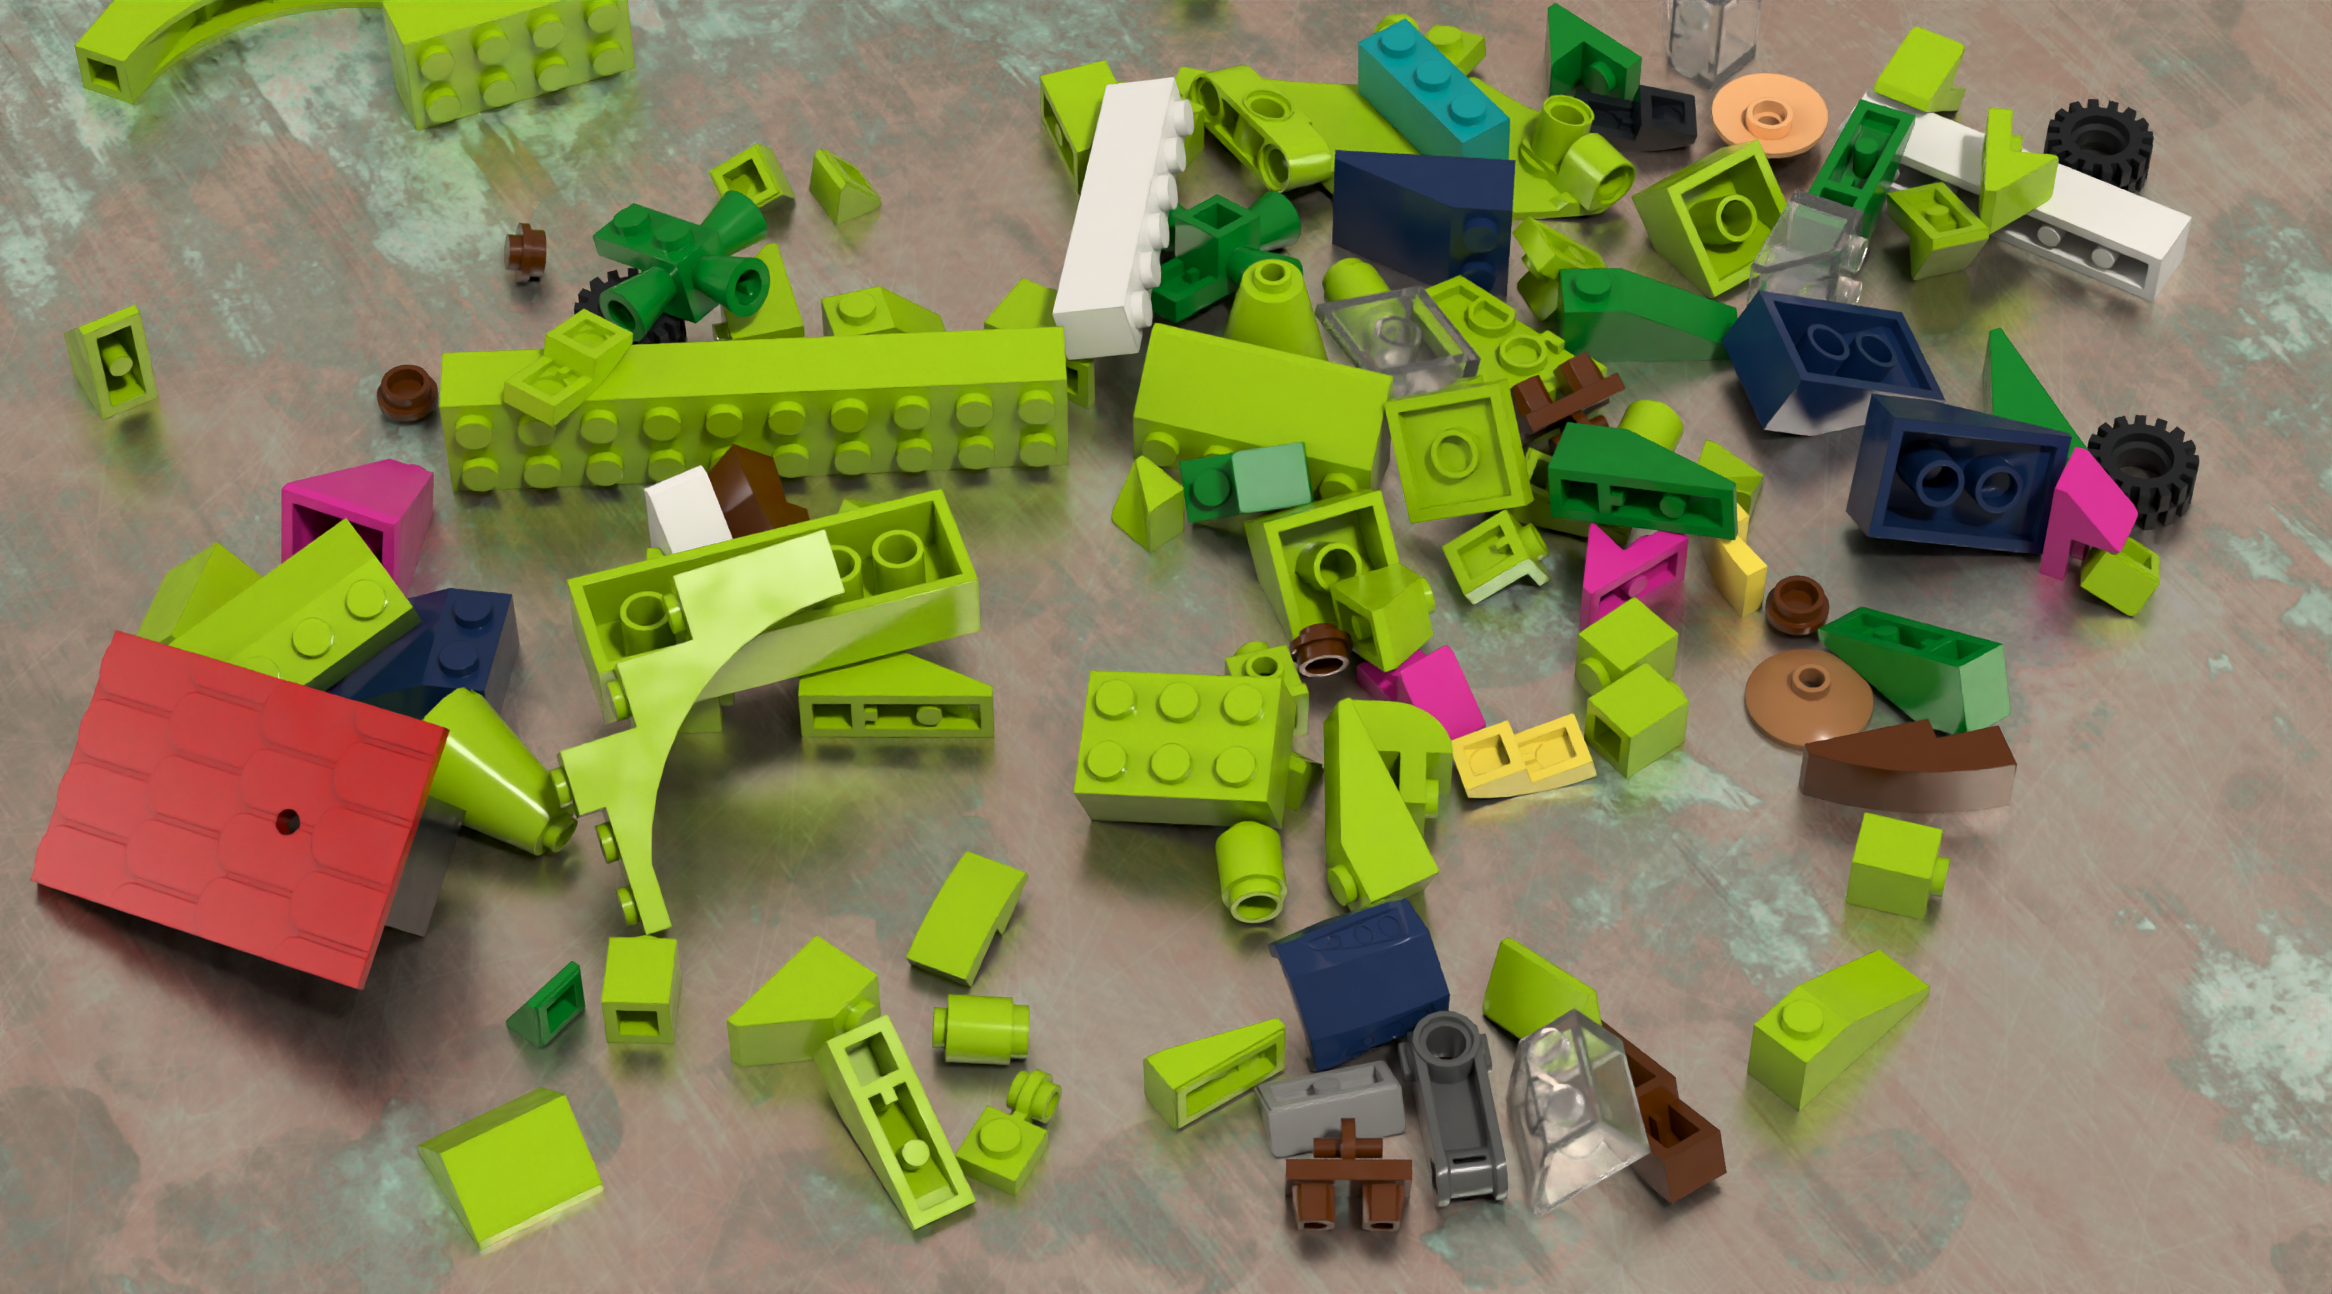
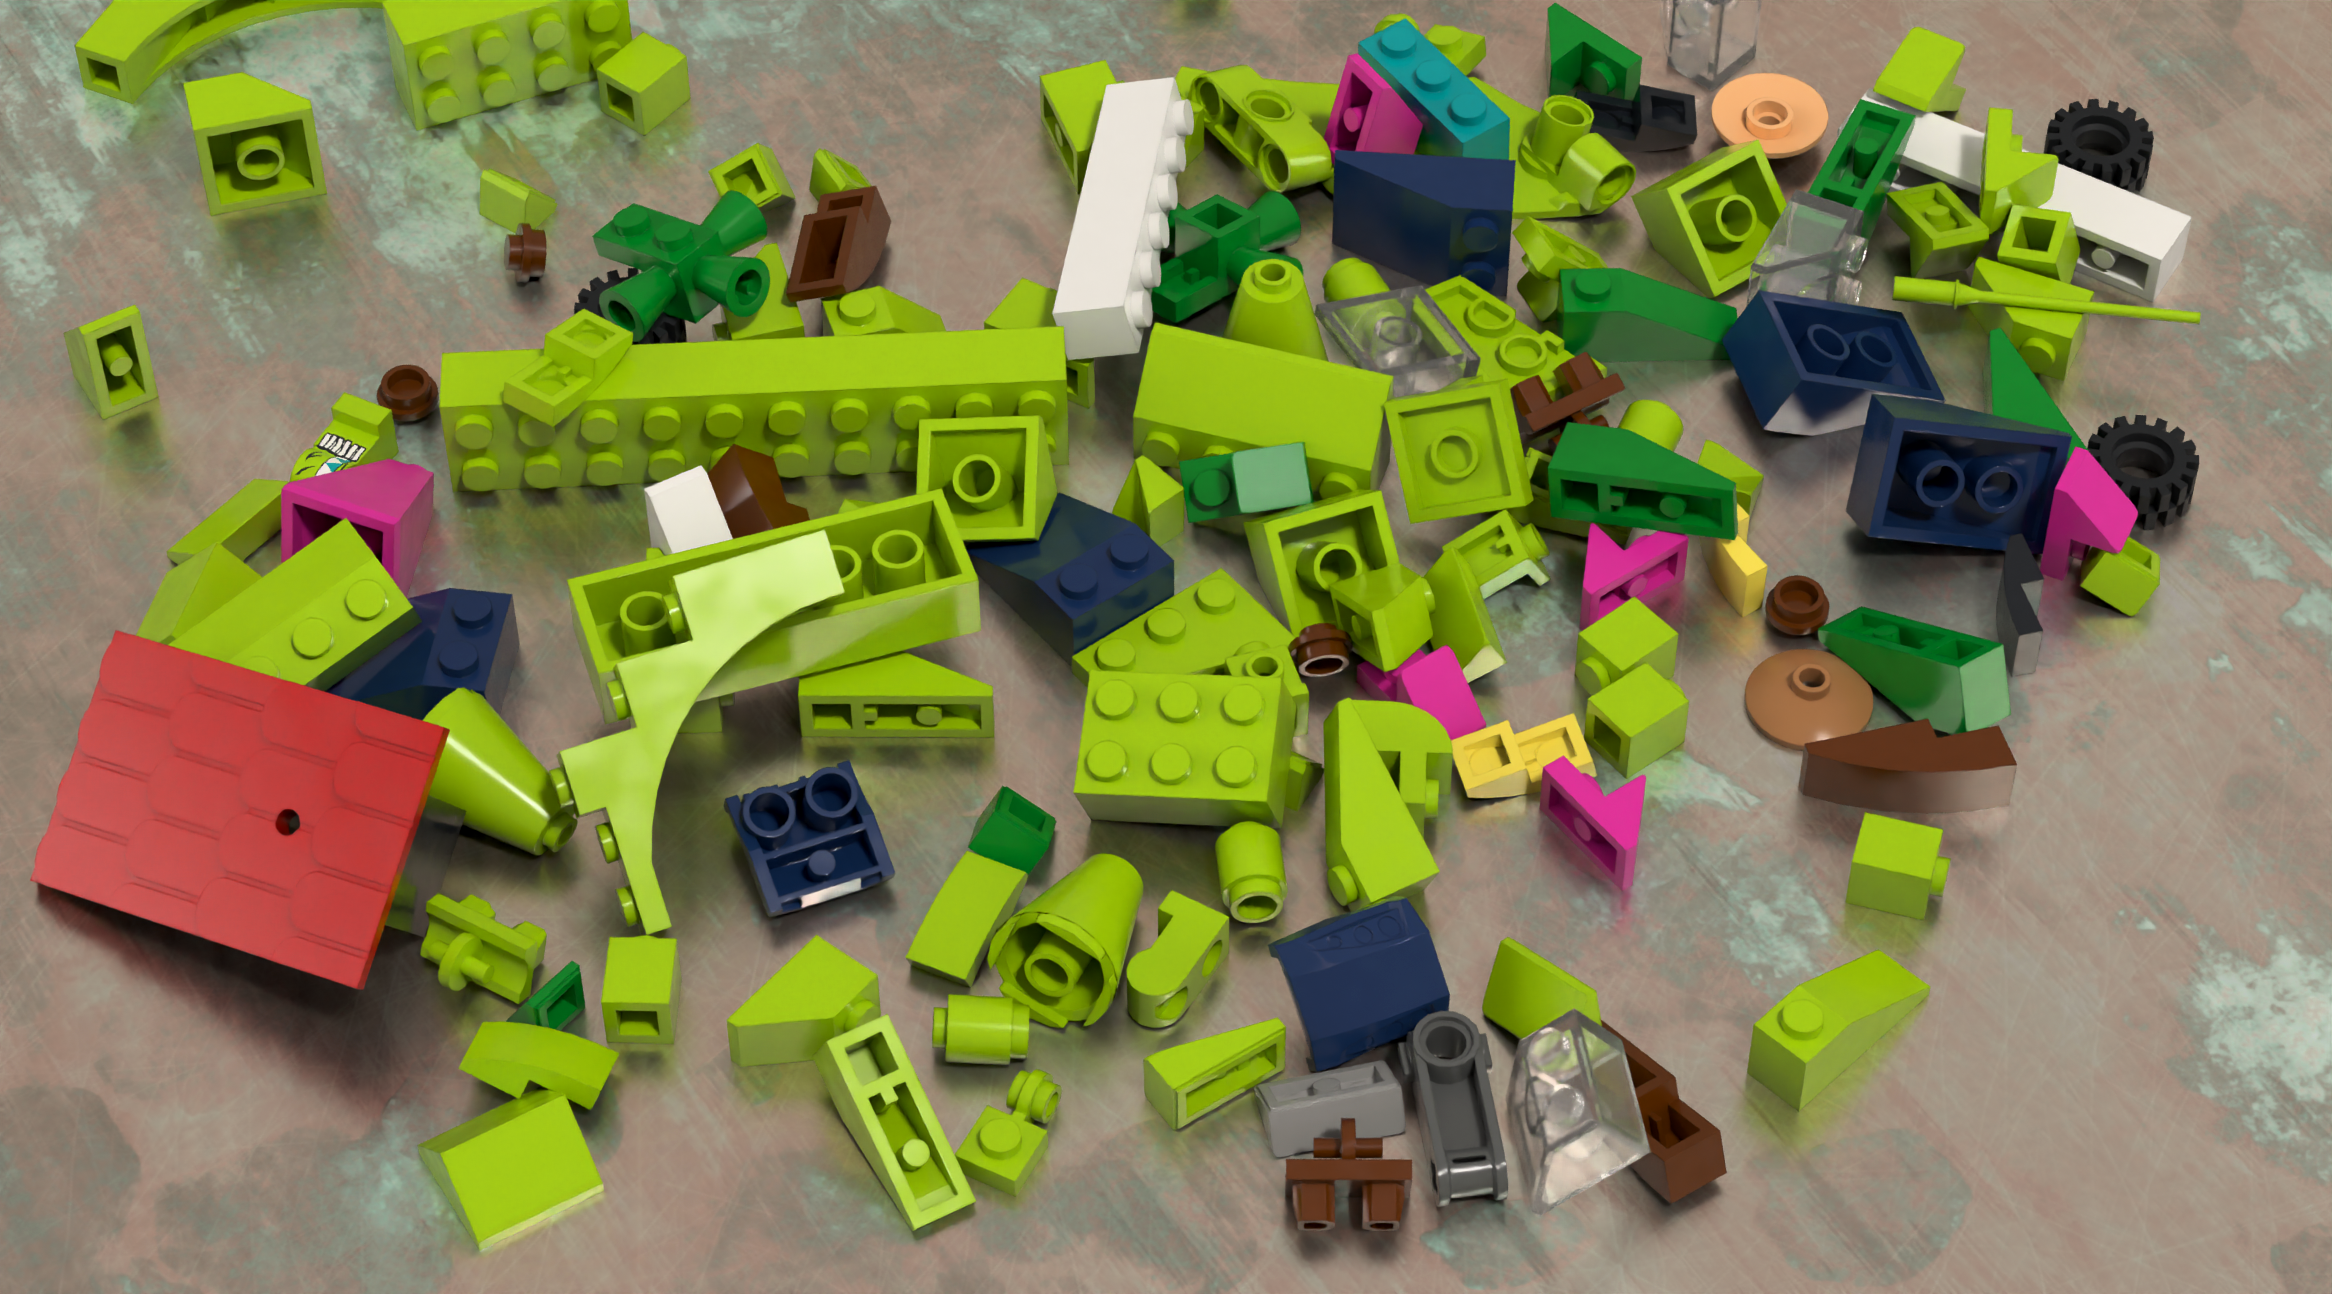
none -> lime slope [166,479,289,565]
none -> lime slope [183,72,327,216]
none -> lime leg [289,392,399,482]
none -> lime hips [420,893,547,1004]
none -> lime slope [458,1021,619,1110]
none -> lime slope [480,168,558,234]
none -> lime brick [597,32,691,136]
none -> dark blue slope [723,760,896,917]
none -> reddish brown slope [786,186,891,303]
none -> lime slope [916,415,1058,543]
none -> dark blue slope [965,493,1174,667]
none -> green slope [968,785,1057,875]
none -> lime cone [987,853,1144,1028]
none -> lime wing [1072,568,1296,688]
none -> lime leg [1127,890,1229,1028]
none -> dark pink slope [1324,53,1423,164]
none -> lime slope [1424,546,1507,683]
none -> dark pink slope [1539,755,1646,891]
none -> lime piece [1892,276,2201,325]
none -> lime slope [1968,256,2094,381]
none -> black slope [1996,533,2044,677]
none -> lime brick [1997,205,2080,284]

